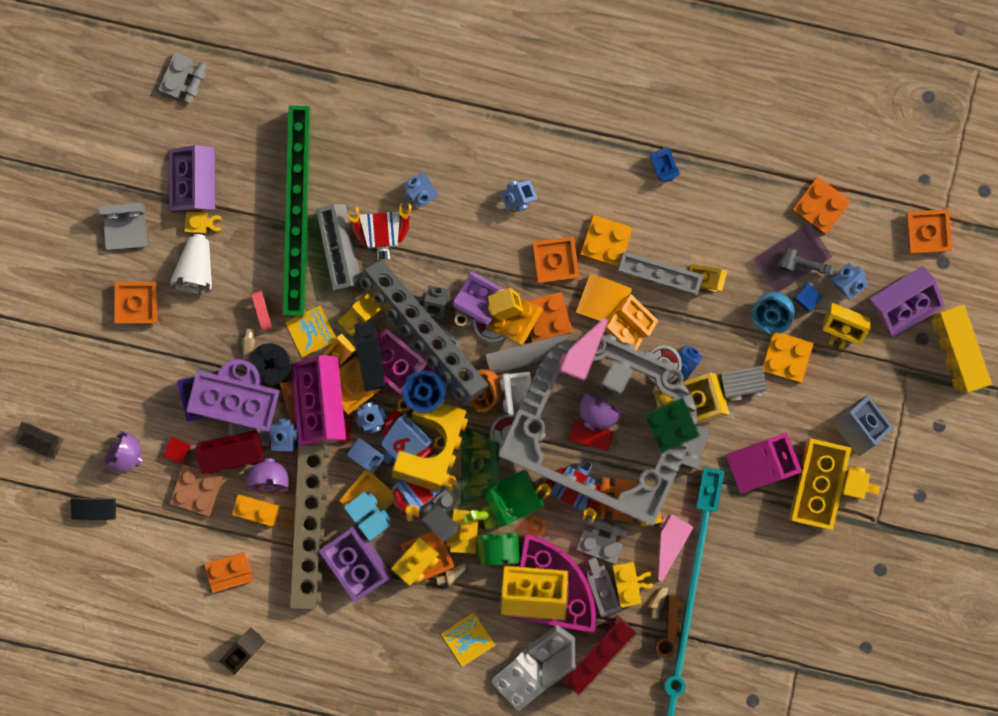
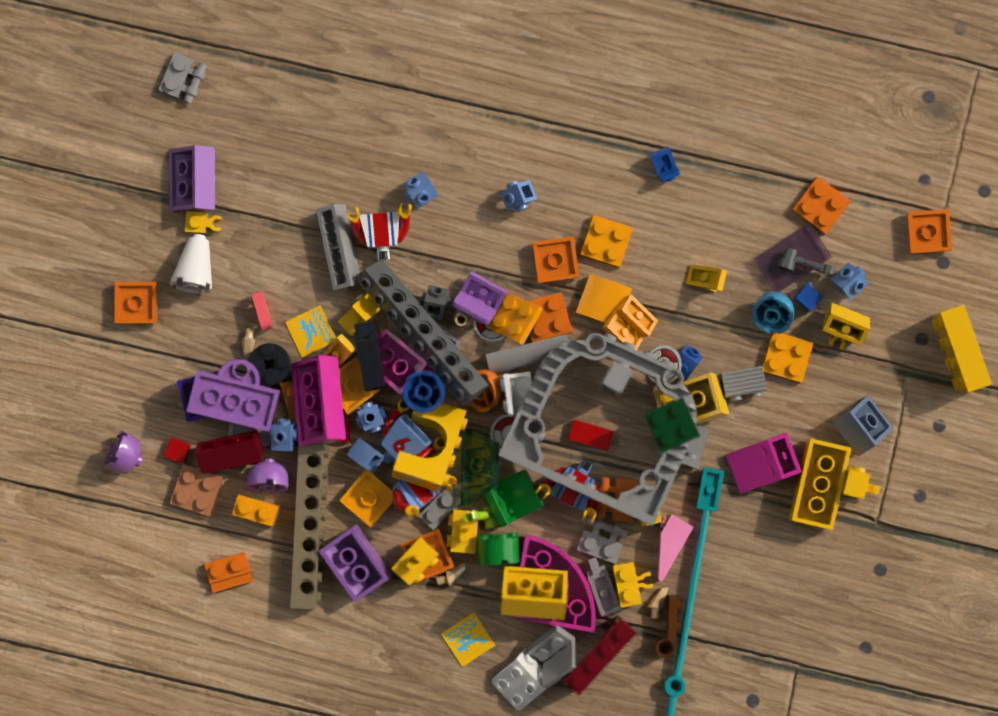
clear smoke hinge [14,422,64,459] -> none
black slope [71,497,116,520] -> none
light grey bracket [99,203,148,250] -> none
dark brown slope [220,627,266,675] -> none
green brick [283,105,312,317] -> none
medium azure piece [344,491,391,541] -> none
dark grey slope [418,501,459,542] -> none
yellow brick [488,288,523,321] -> none
clear orange plate [526,516,547,537] -> none
bright pink slope [559,319,608,381] -> none
medium lavender cylinder [579,392,622,431] -> none
light grey tile [617,251,704,296] -> none
medium lavender slope [870,266,945,339] -> none

